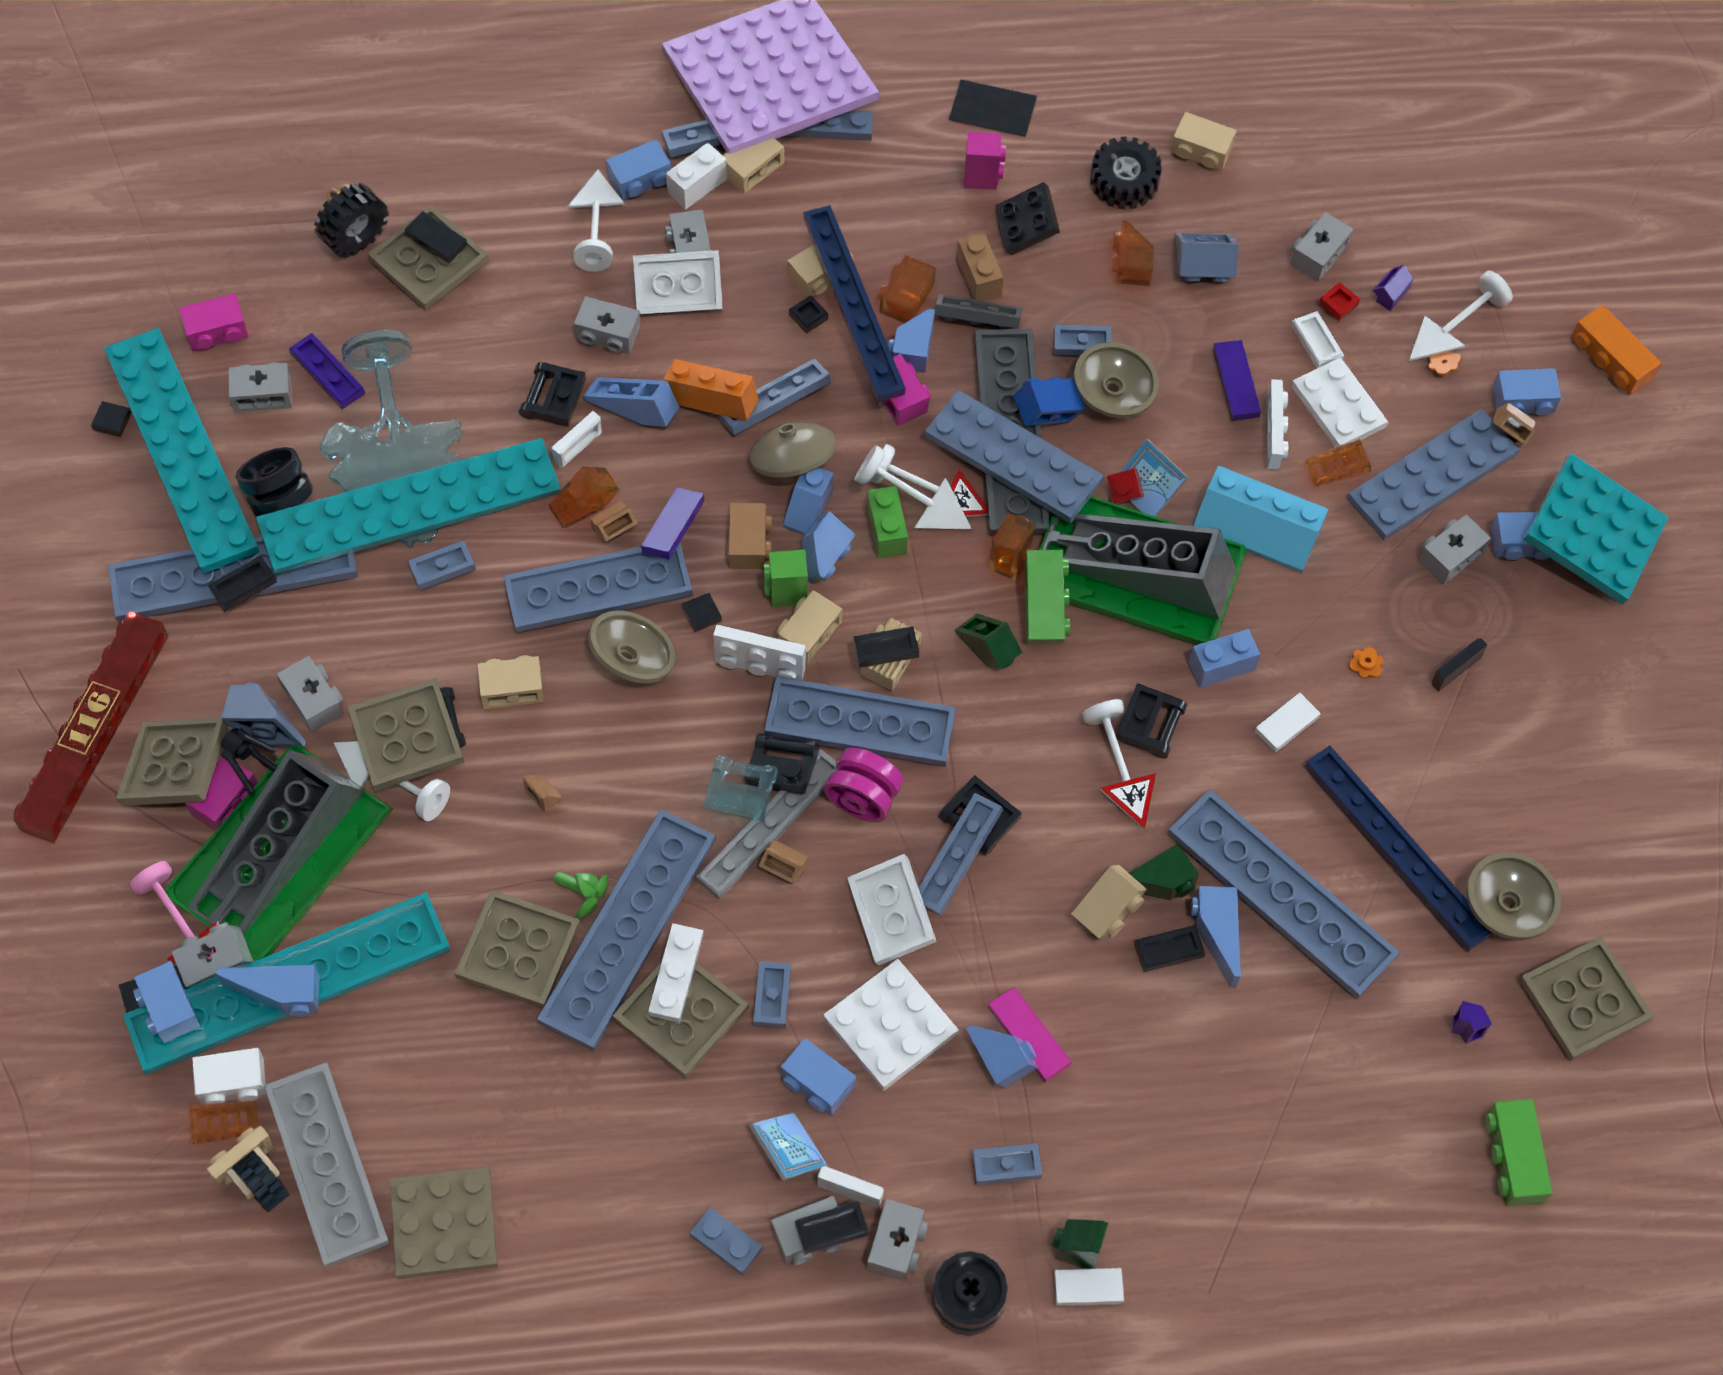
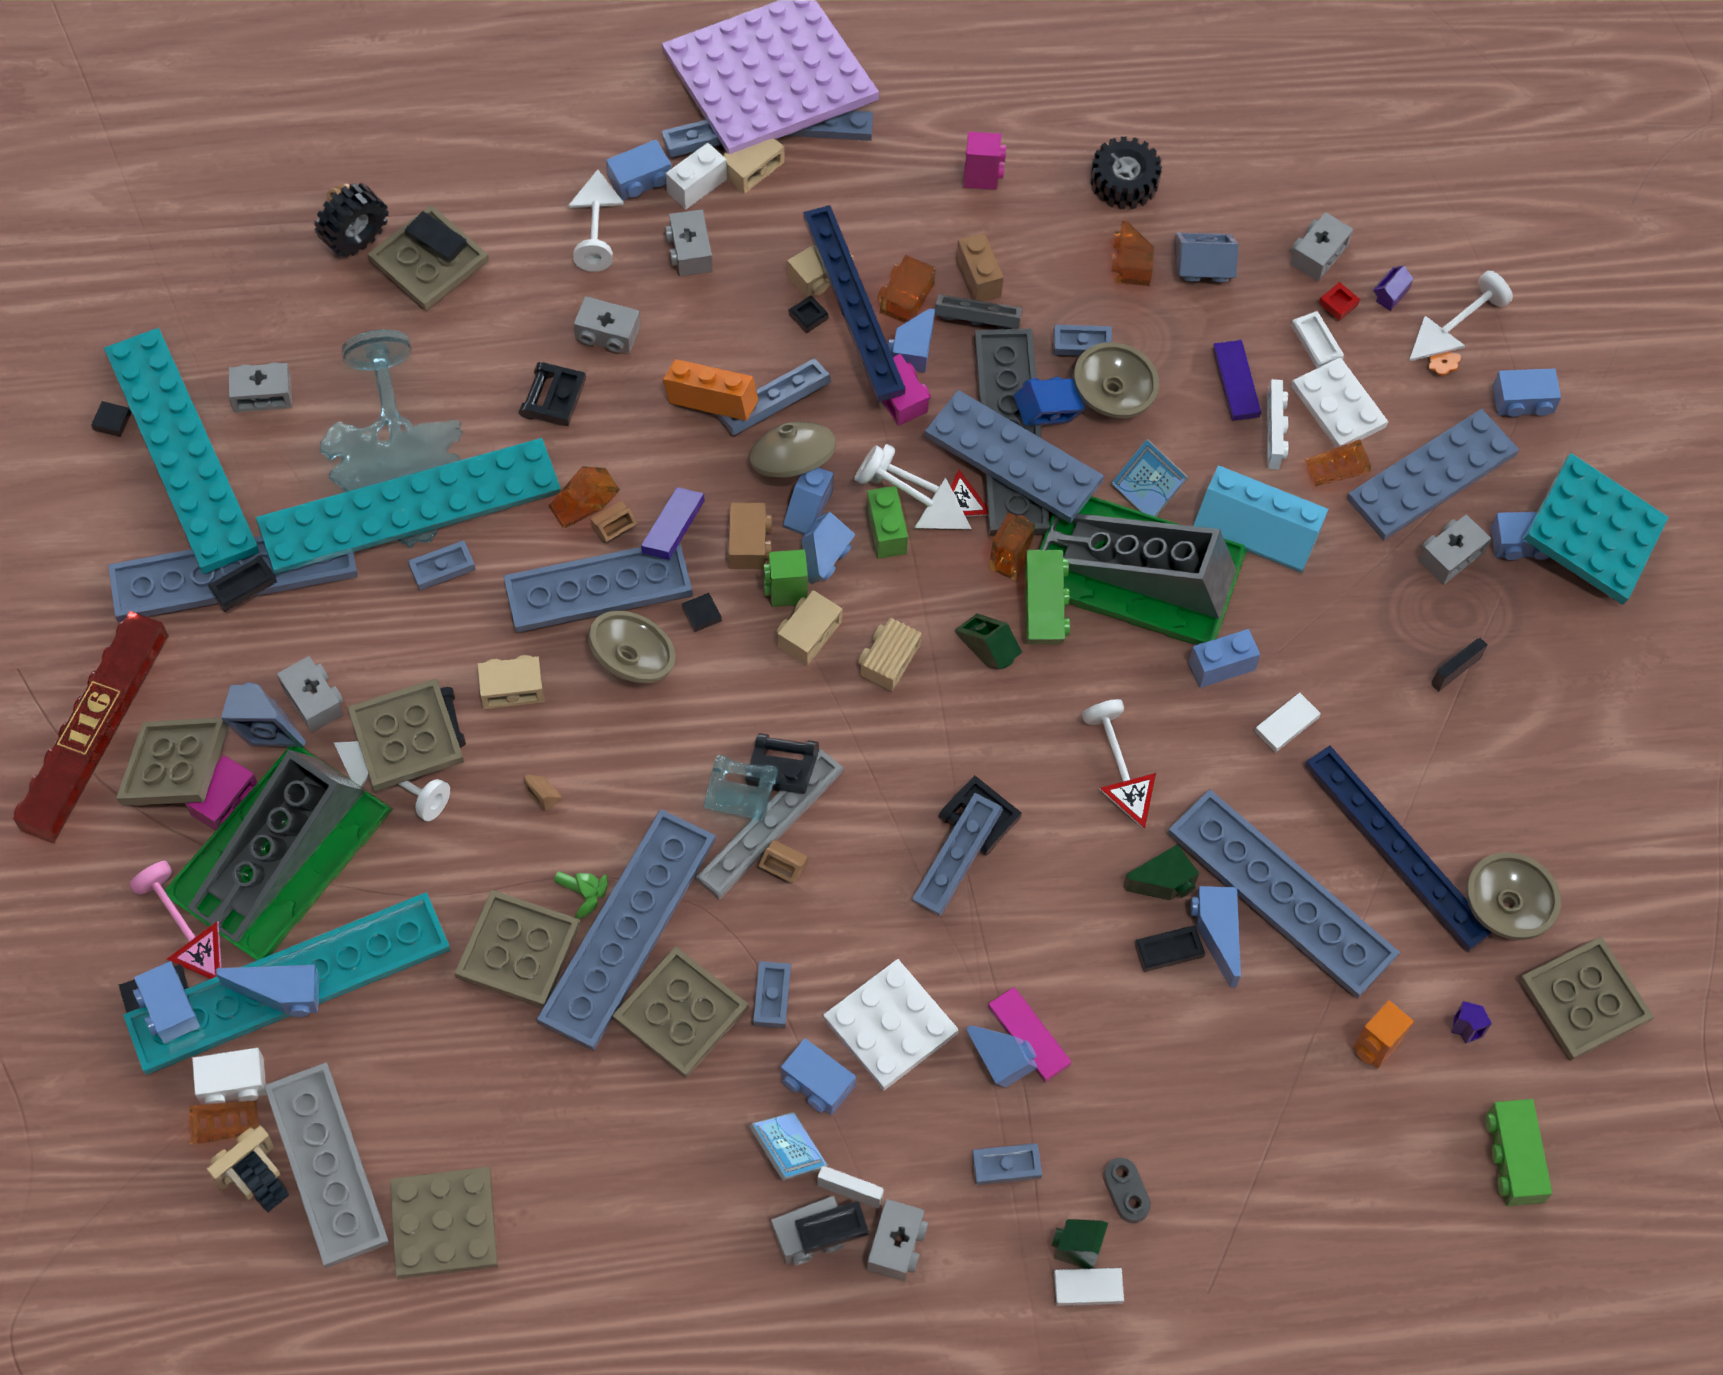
light grey brick [172,923,254,987] -> none
dark pink brick [179,293,249,351] -> none
black plant [221,728,278,794] -> none
black wheel [235,447,313,517] -> none
dark purple tile [289,333,365,410] -> none
white tile [551,411,602,468] -> none
medium blue slope [583,377,680,427] -> none
white plate [633,250,723,314] -> none
white plate [648,923,704,1023] -> none
sand blue plate [690,1207,763,1276] -> none
white plate [713,625,806,681] -> none
sand blue plate [764,676,956,767] -> none
dark pink wheel [824,748,904,822] -> none
white plate [847,854,937,966] -> none
black tile [853,626,919,668] -> none
black wheel [931,1251,1008,1336] -> none
black sticker [949,79,1037,136] -> none
black plate [995,182,1060,256] -> none
tan brick [1071,865,1147,939] -> none
red plate [1107,468,1144,504] -> none
black plate [1116,683,1187,759] -> none
tan brick [1170,112,1237,171] -> none
orange plant [1349,647,1384,679] -> none
medium nougat piece [1492,402,1536,445] -> none
orange brick [1571,305,1662,395] -> none
none -> dark grey plate [1104,1158,1151,1223]
none -> orange brick [1353,1000,1414,1069]

